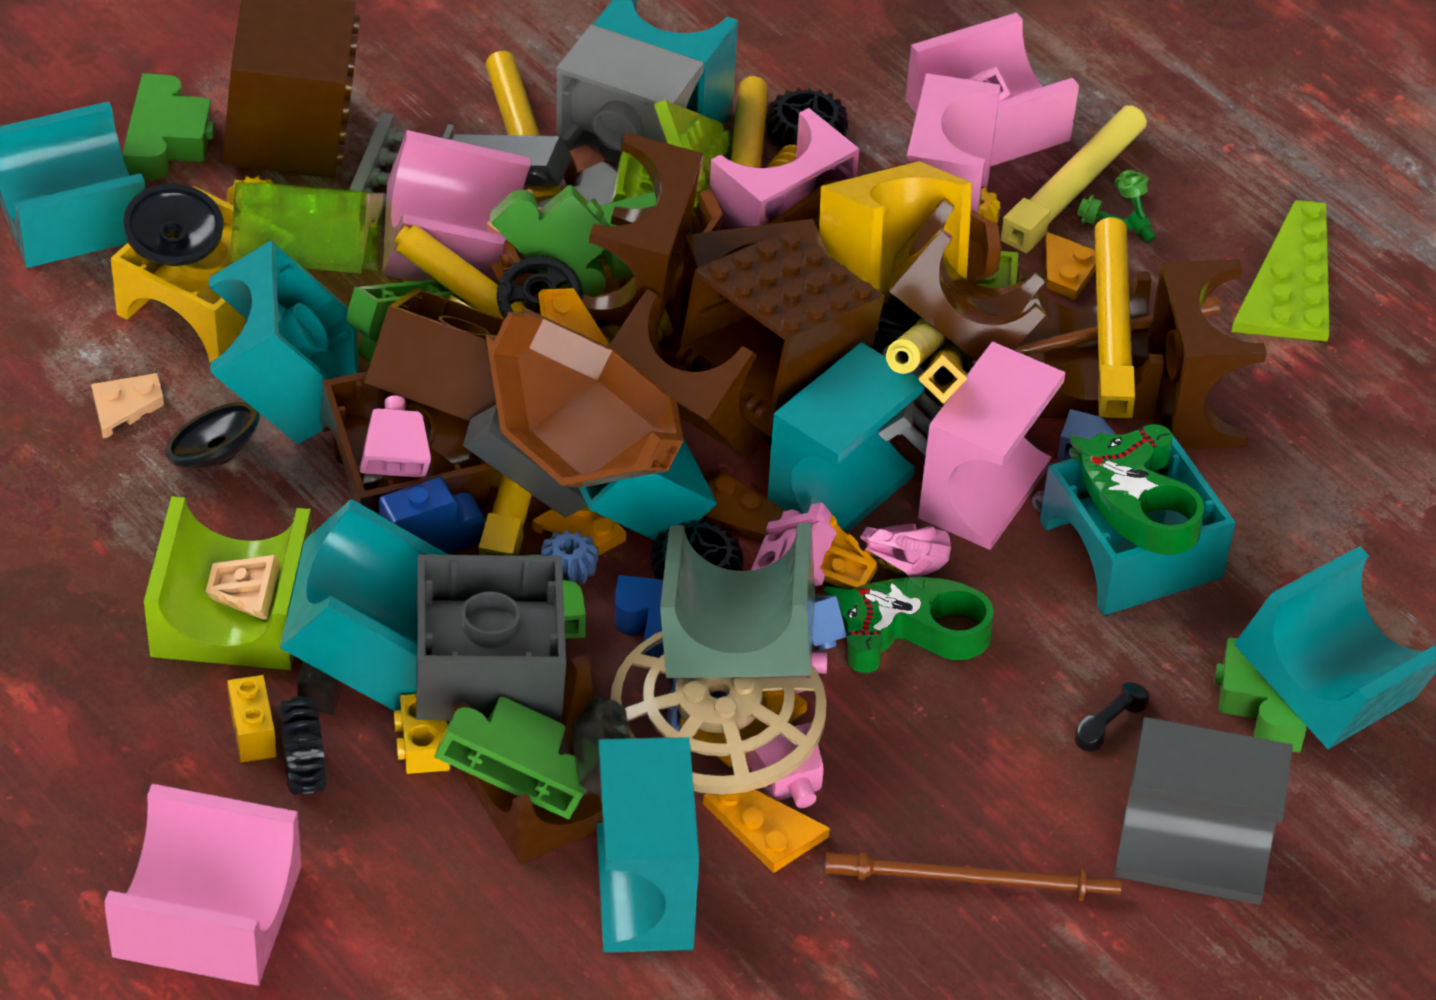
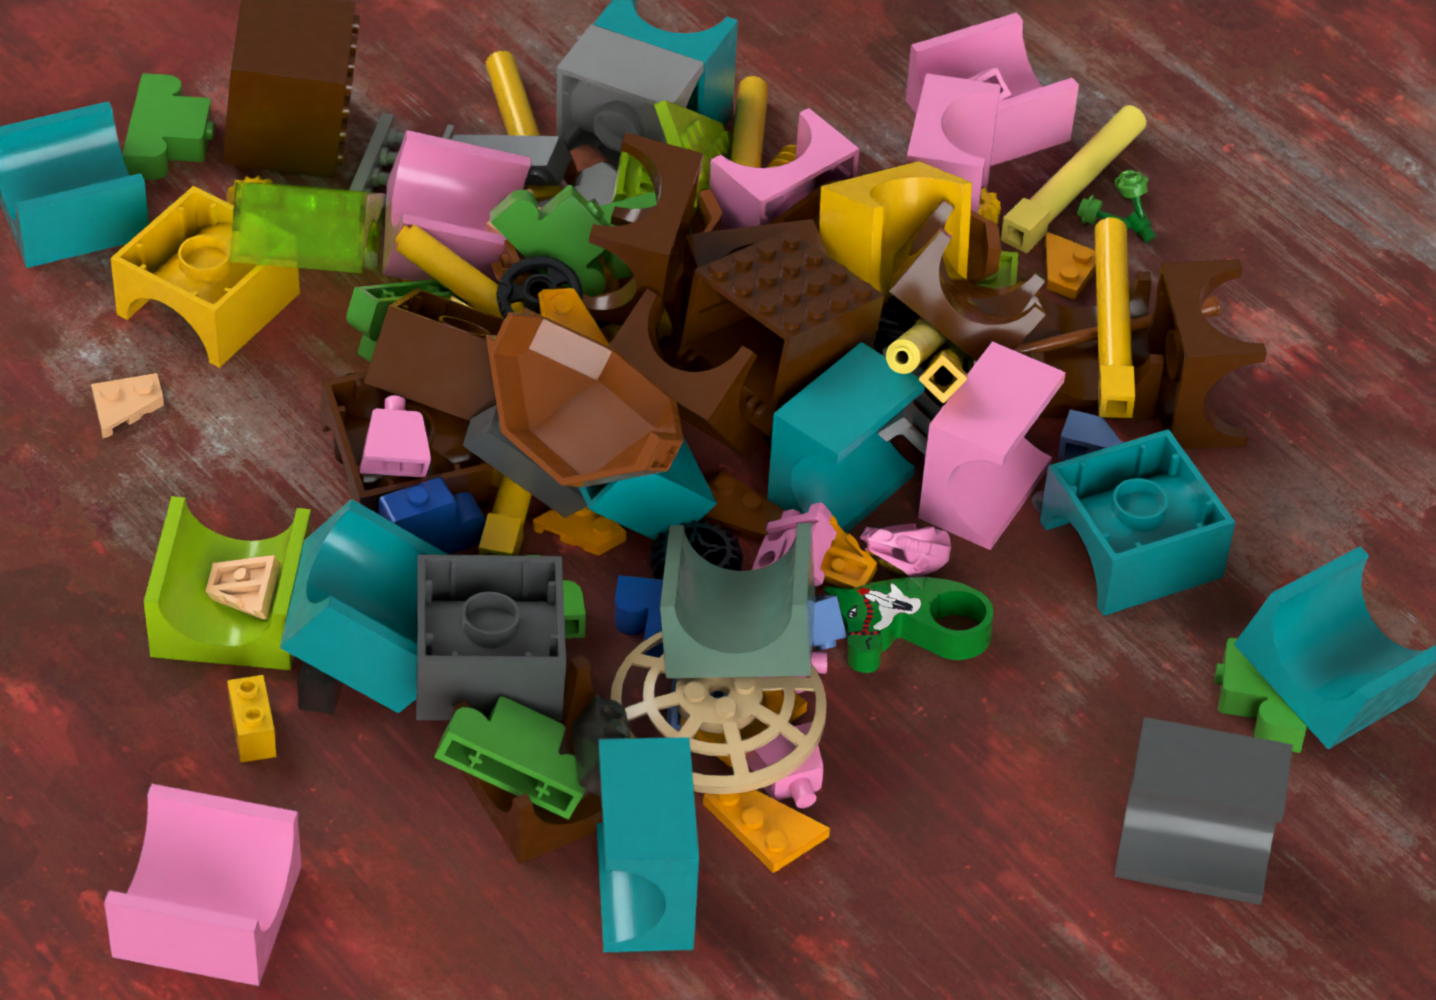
black dish [123,184,223,266] -> none
black dish [165,402,260,468] -> none
teal piece [209,240,359,444] -> none
black gear [279,696,326,795] -> none
yellow brick [394,694,450,774] -> none
medium blue gear [540,529,598,584] -> none
black gear [766,87,849,149] -> none
dark orange bar [824,851,1122,901] -> none
green animal [1069,424,1204,555] -> none
black bar [1075,682,1149,751] -> none
lime wing [1231,200,1329,342] -> none

